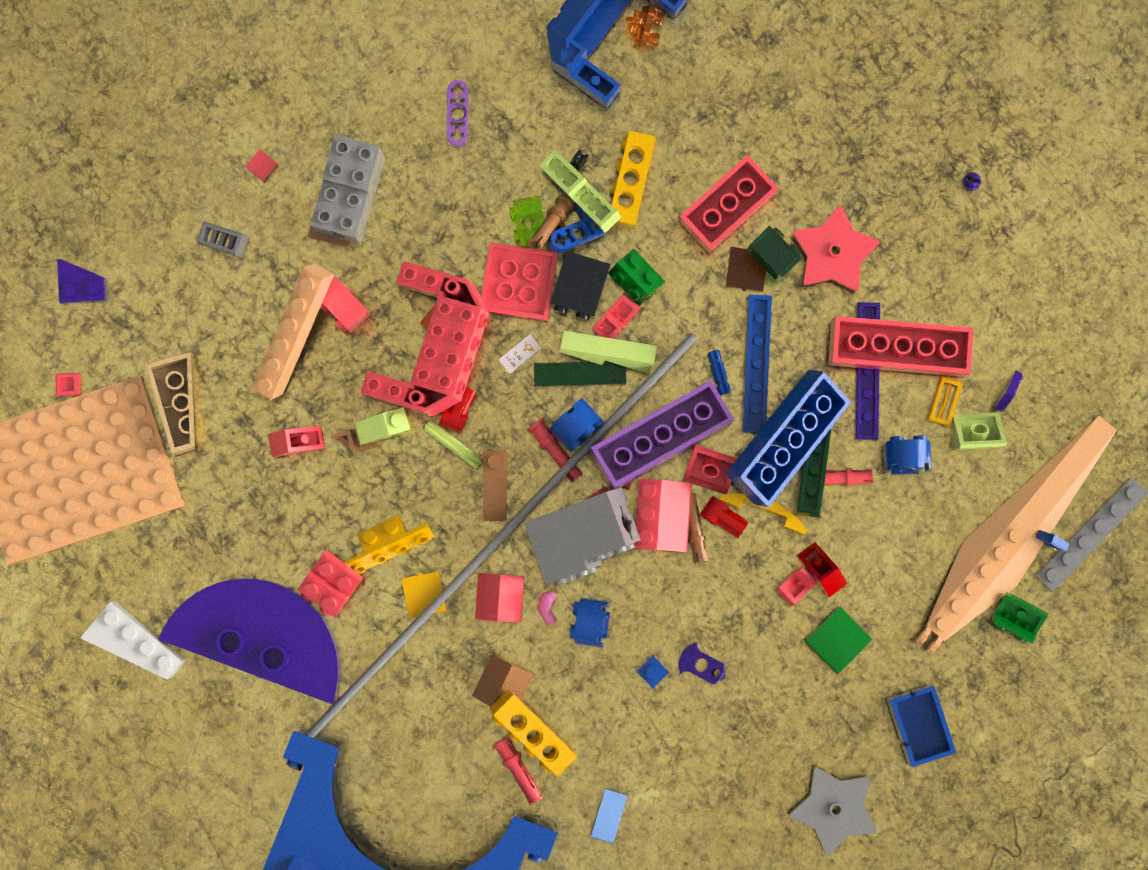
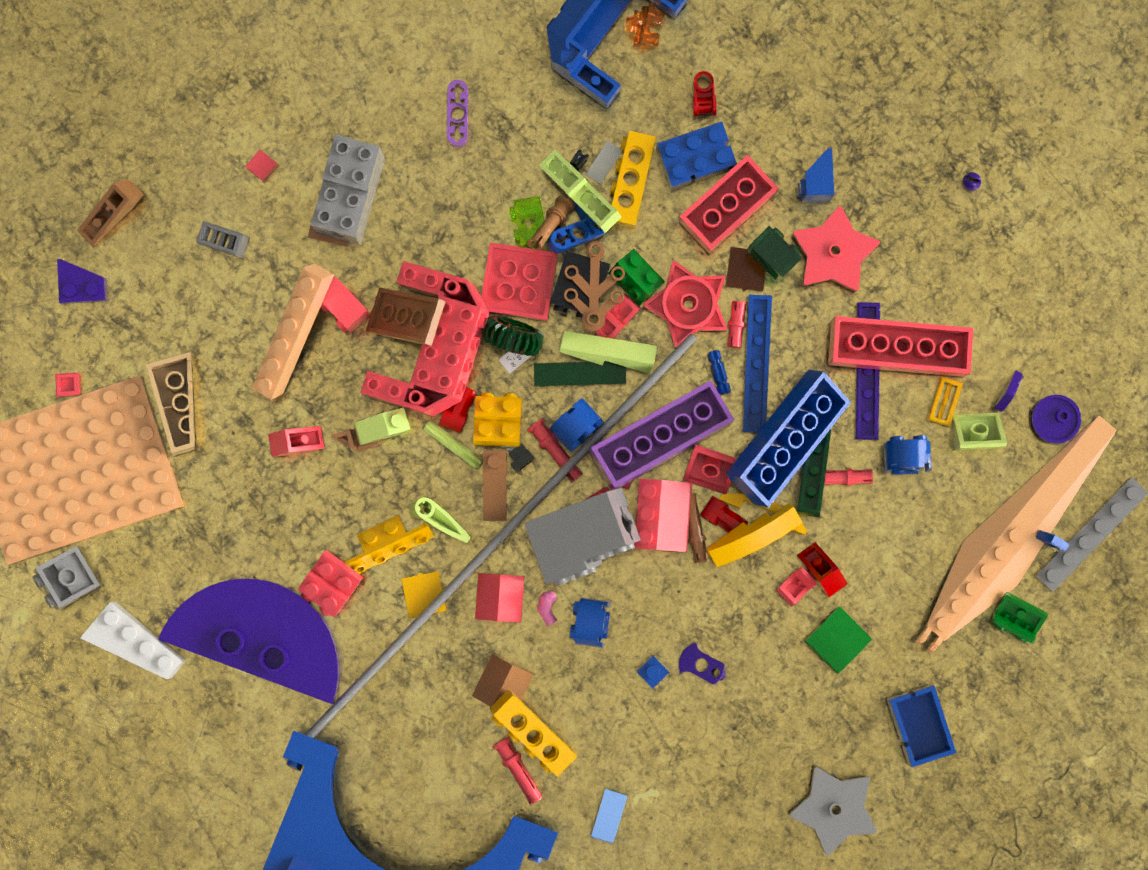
none -> light grey plate [32,546,100,611]
none -> medium nougat slope [77,178,144,247]
none -> medium nougat plate [366,287,446,346]
none -> yellowish green piece [409,497,471,543]
none -> yellow plate [473,392,522,447]
none -> dark green gear [482,315,544,356]
none -> pearl dark grey piece [500,443,535,473]
none -> medium nougat plant [564,241,625,331]
none -> white sticker [586,140,623,184]
none -> coral plate [643,261,727,348]
none -> blue piece [656,121,737,191]
none -> red piece [692,71,717,117]
none -> yellow slope [706,503,802,567]
none -> coral pin [727,301,747,348]
none -> blue slope [797,148,834,203]
none -> dark purple piece [1032,395,1081,444]

